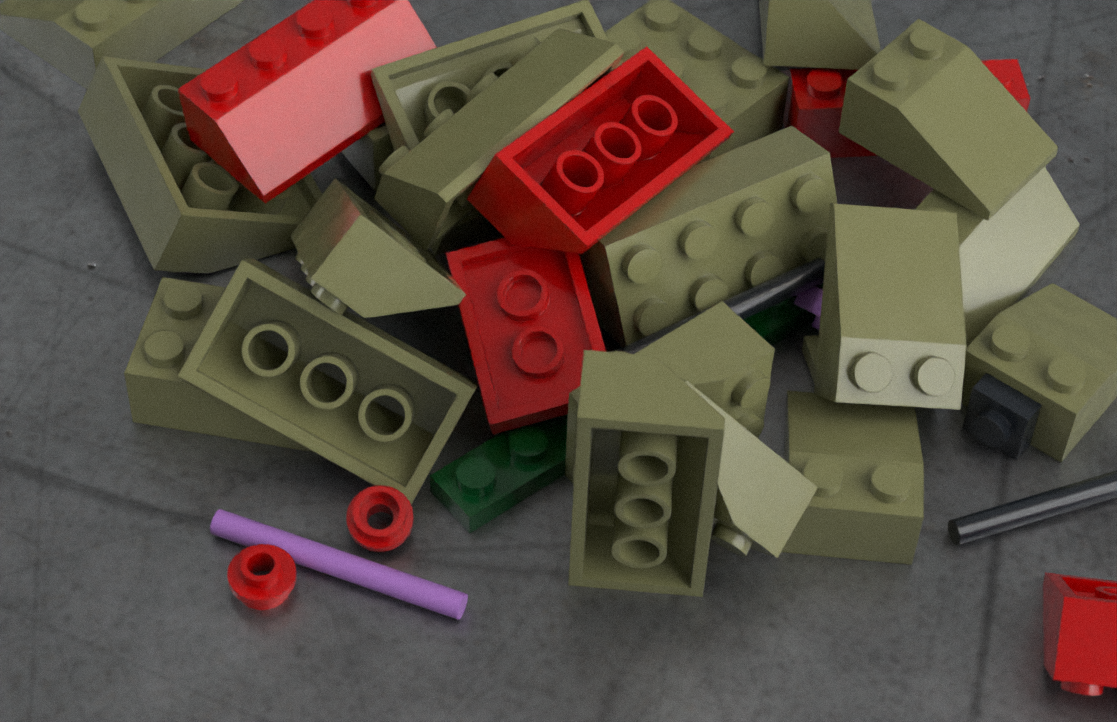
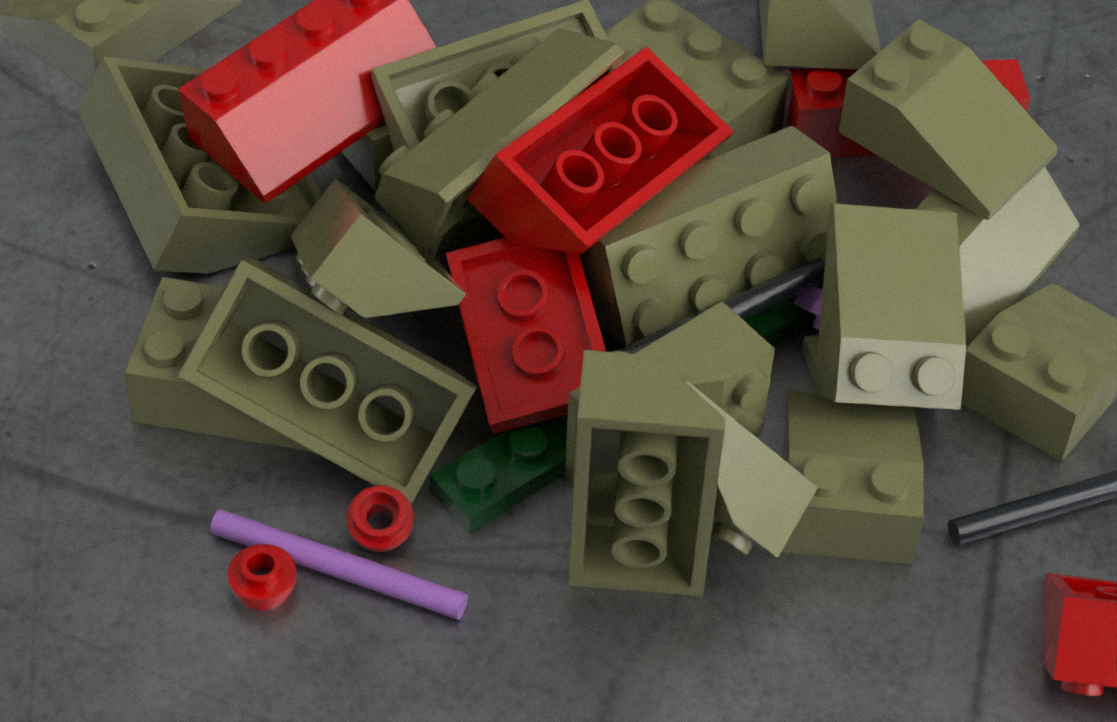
black plate [962,373,1042,460] -> none

